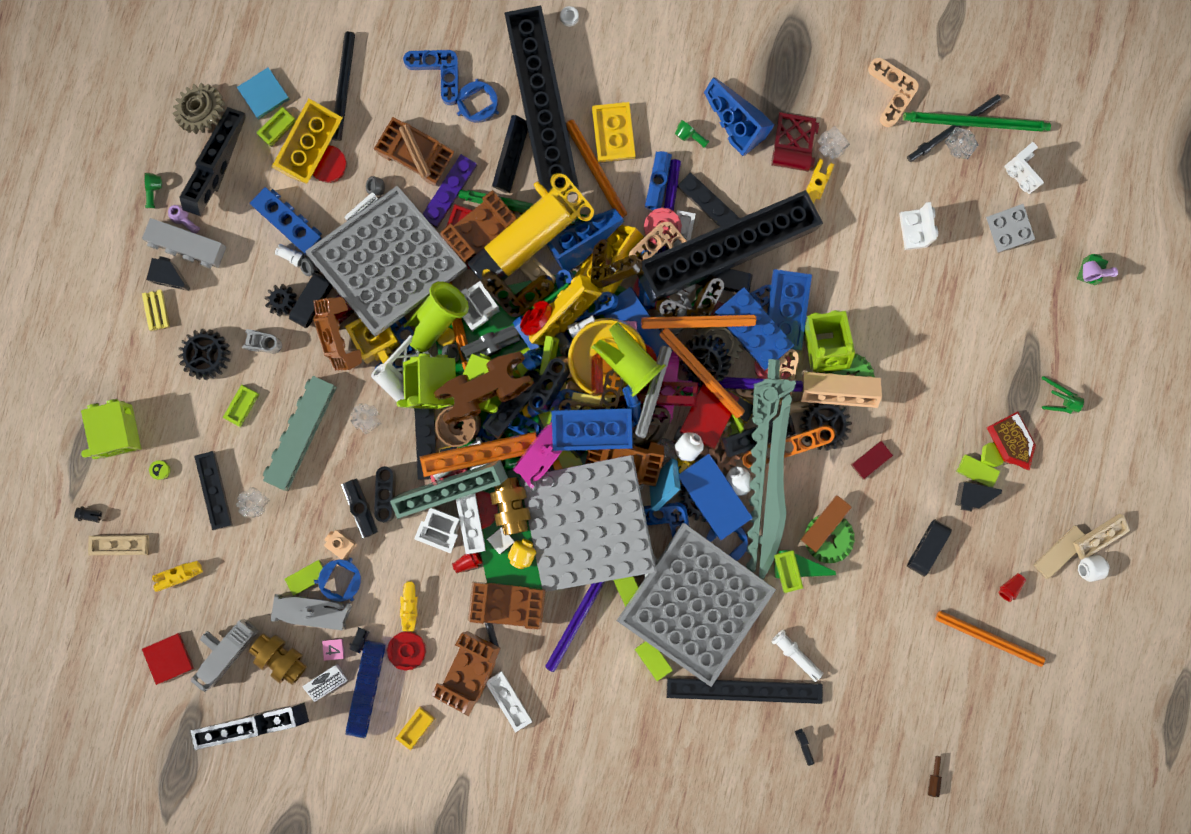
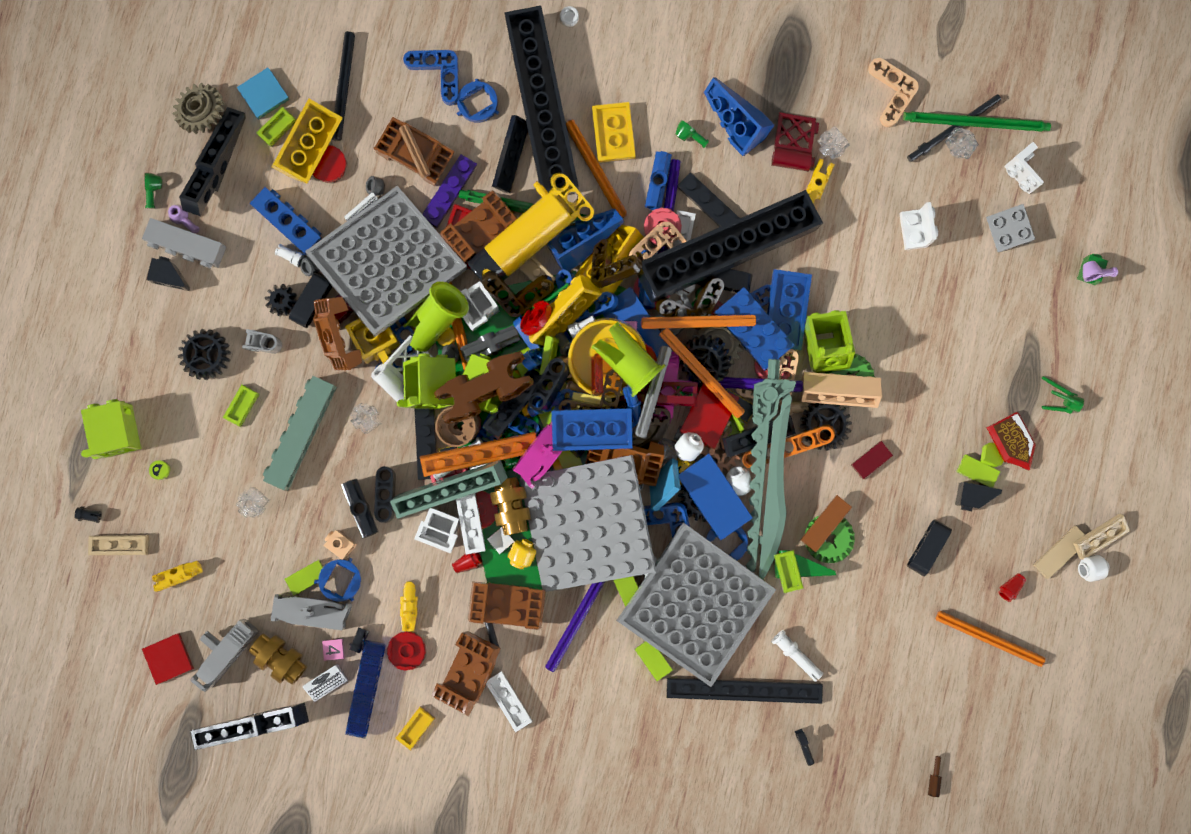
light yellow tile [142,289,170,331] -> none
black plate [194,451,233,531] -> none

